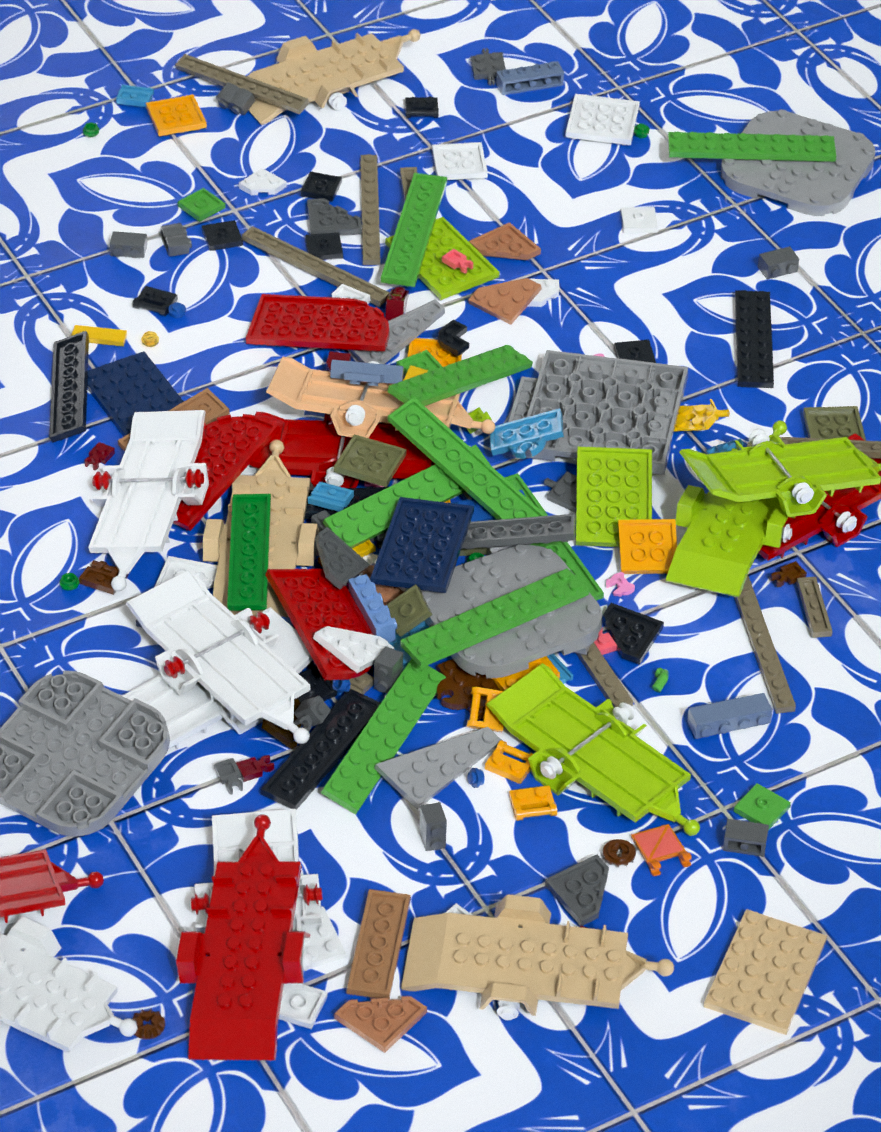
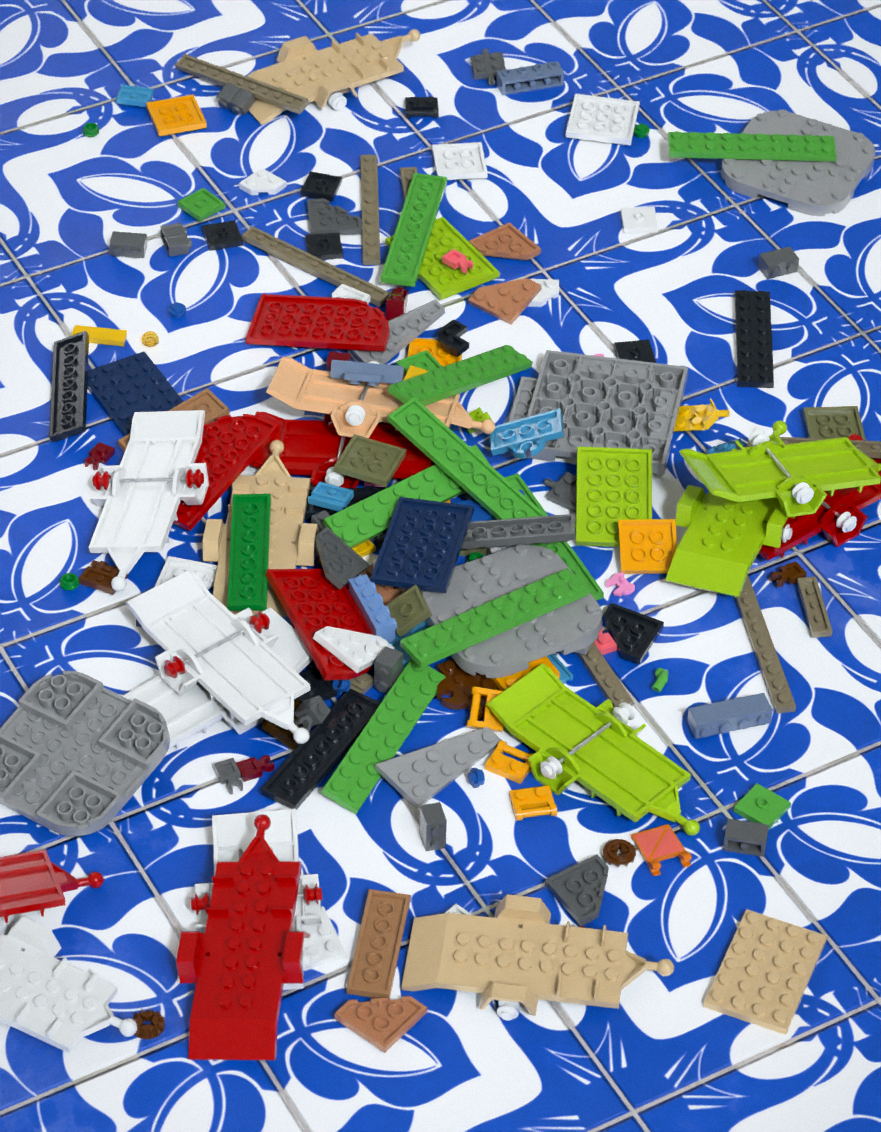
black plate [132,286,178,316] -> none
white plate [279,985,328,1029] -> none

